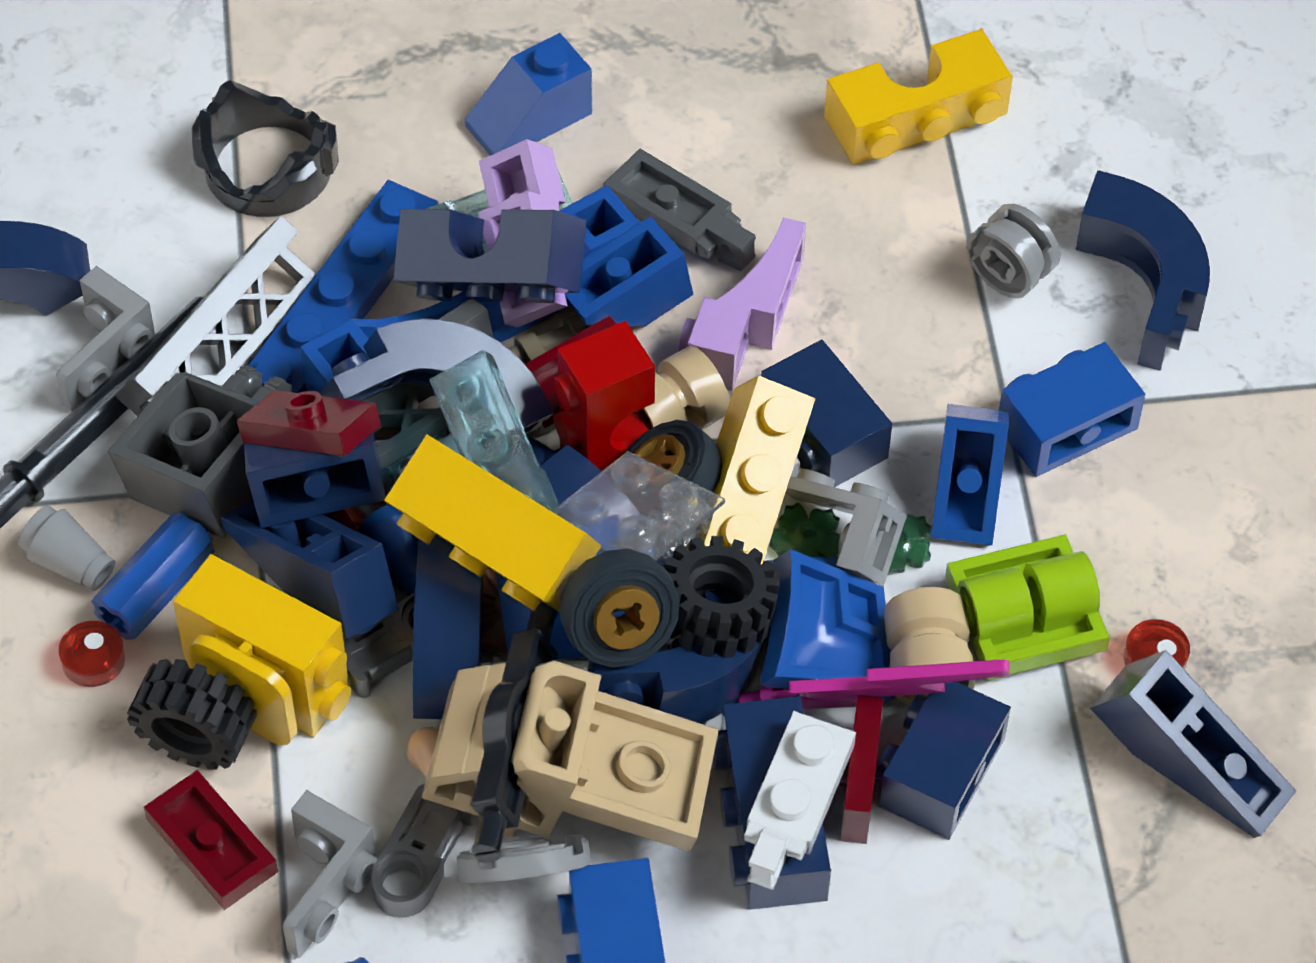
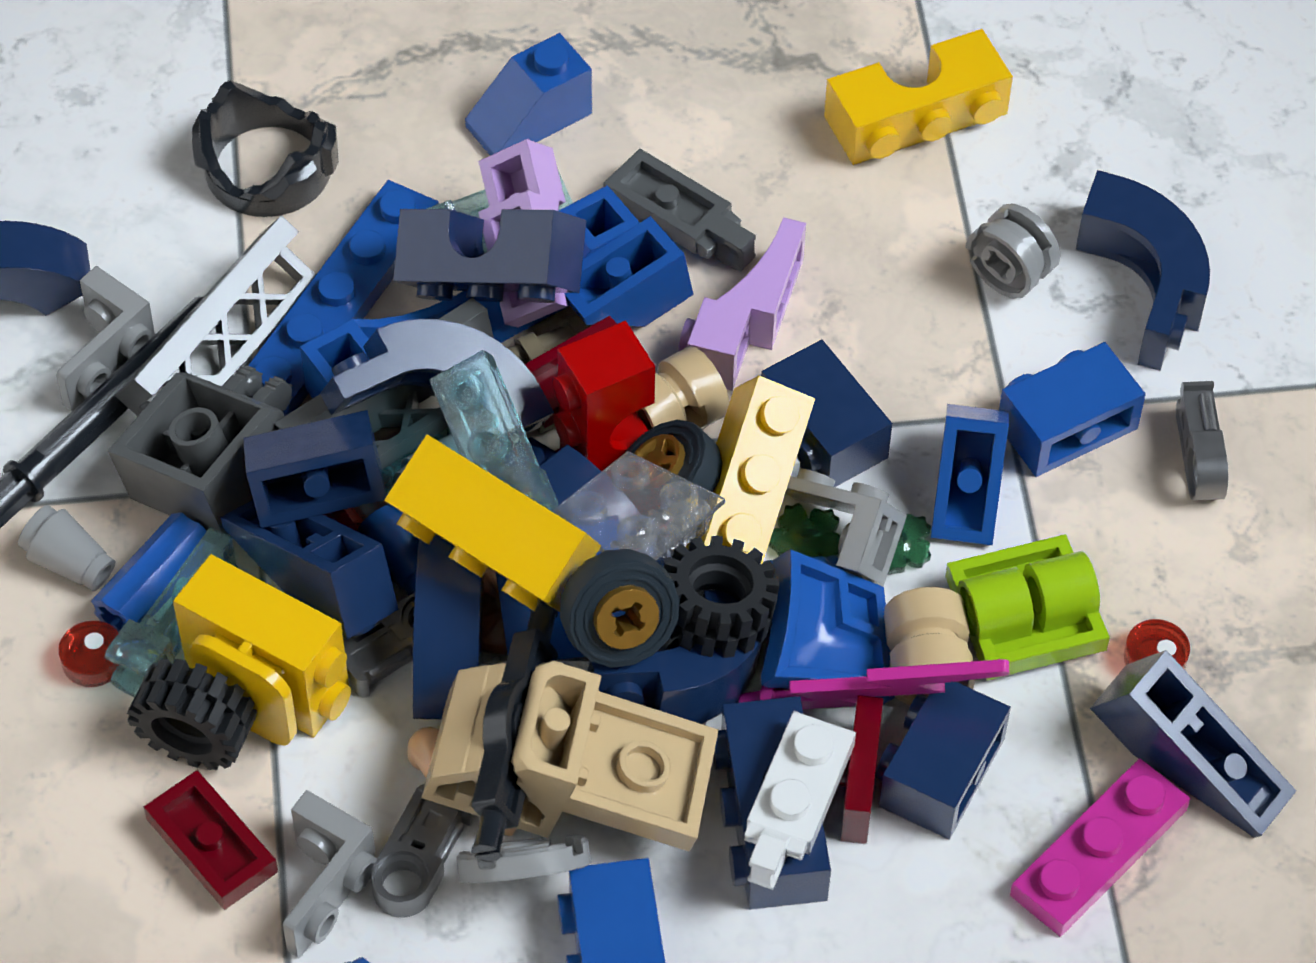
dark red plate [237,390,381,456] -> none
none -> clear light blue plate [105,527,239,697]
none -> dark pink plate [1010,758,1190,938]
none -> flat silver piece [1176,381,1228,500]

